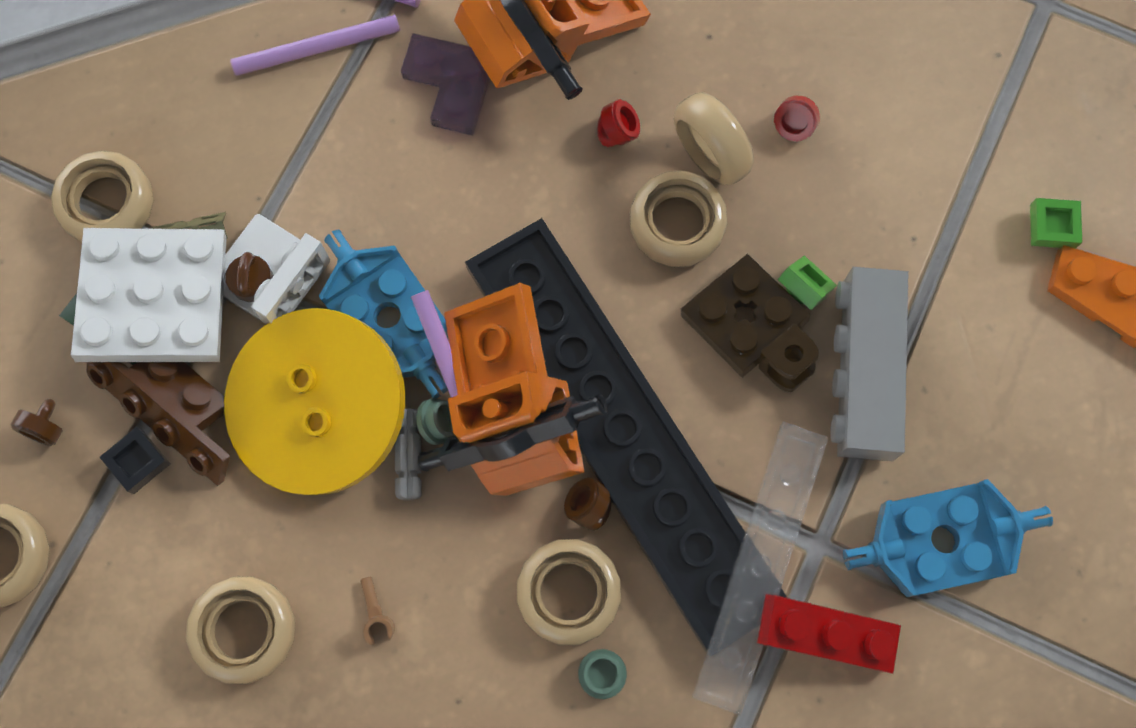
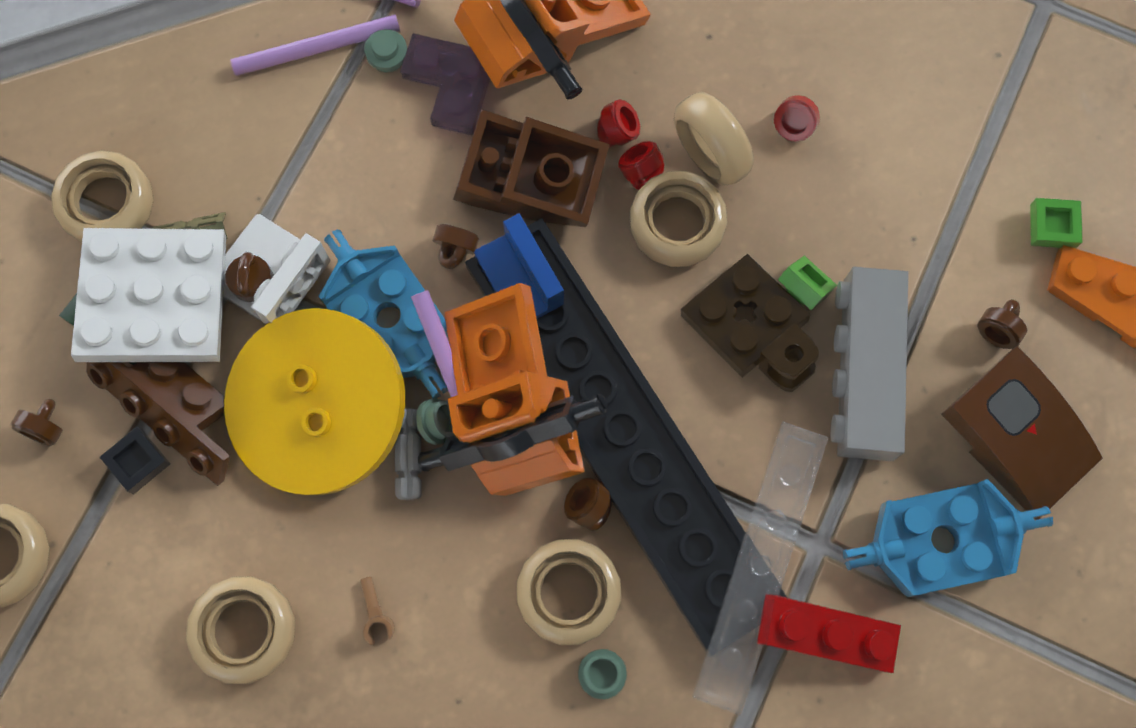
none -> sand green plate [364,29,408,72]
none -> reddish brown tile [432,224,480,269]
none -> reddish brown slope [453,109,610,227]
none -> blue panel [474,213,564,319]
none -> red tile [618,141,664,190]
none -> reddish brown slope [941,346,1103,520]
none -> reddish brown tile [977,300,1028,349]

